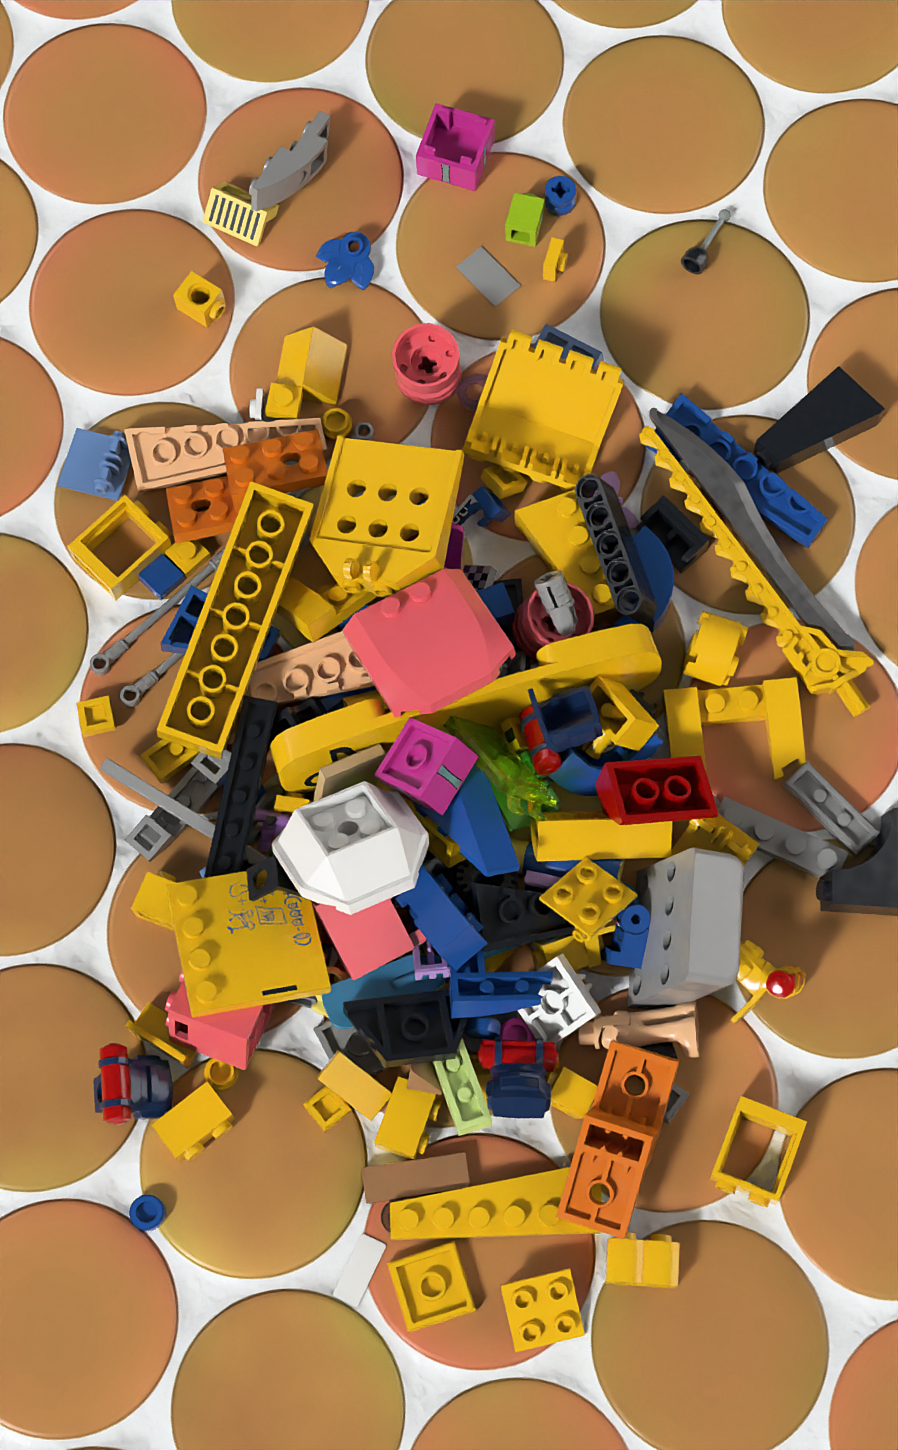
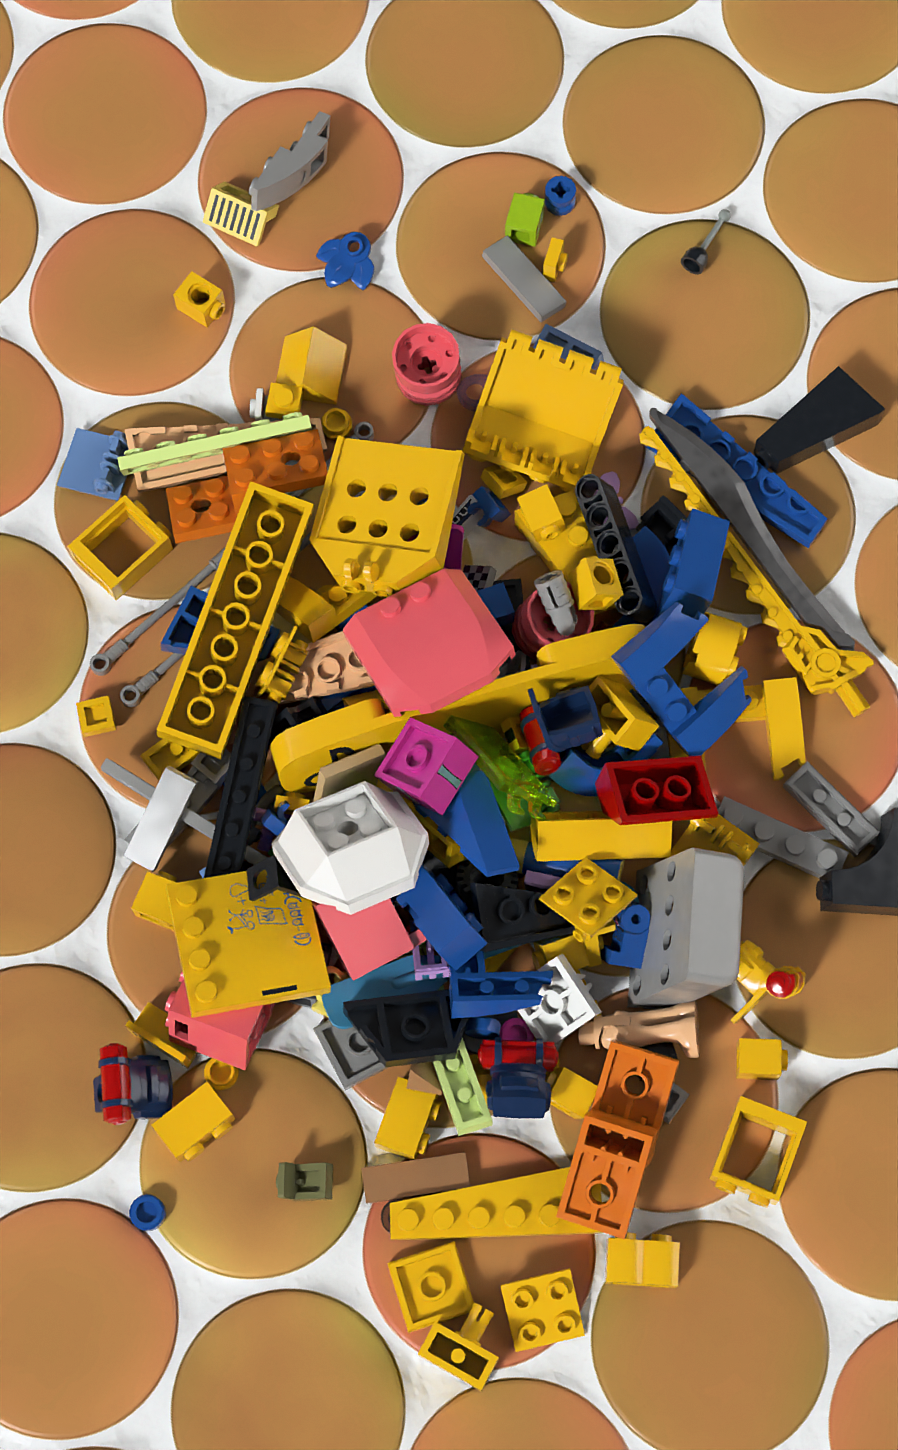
blue tile [138,554,185,601] -> none
yellow plate [164,539,211,578] -> none
yellow tile [303,1086,352,1133] -> none
yellow tile [316,1050,392,1121] -> none
white sticker [333,1234,386,1307] -> none
dark pink container [416,103,495,191] -> none
light grey sticker [456,246,521,307] -> none
none -> yellowish green plate [117,412,312,476]
none -> tile [123,766,199,872]
none -> yellow hinge [255,626,309,705]
none -> blue tile [261,800,290,836]
none -> olive bracket [276,1162,333,1201]
none -> yellow brick [418,1303,499,1392]
none -> light grey tile [482,235,567,323]
none -> yellow brick [517,484,566,542]
none -> yellow brick [568,556,624,610]
none -> blue wedge [611,602,751,756]
none -> blue wedge [654,509,730,620]
none -> yellow brick [736,1038,788,1080]

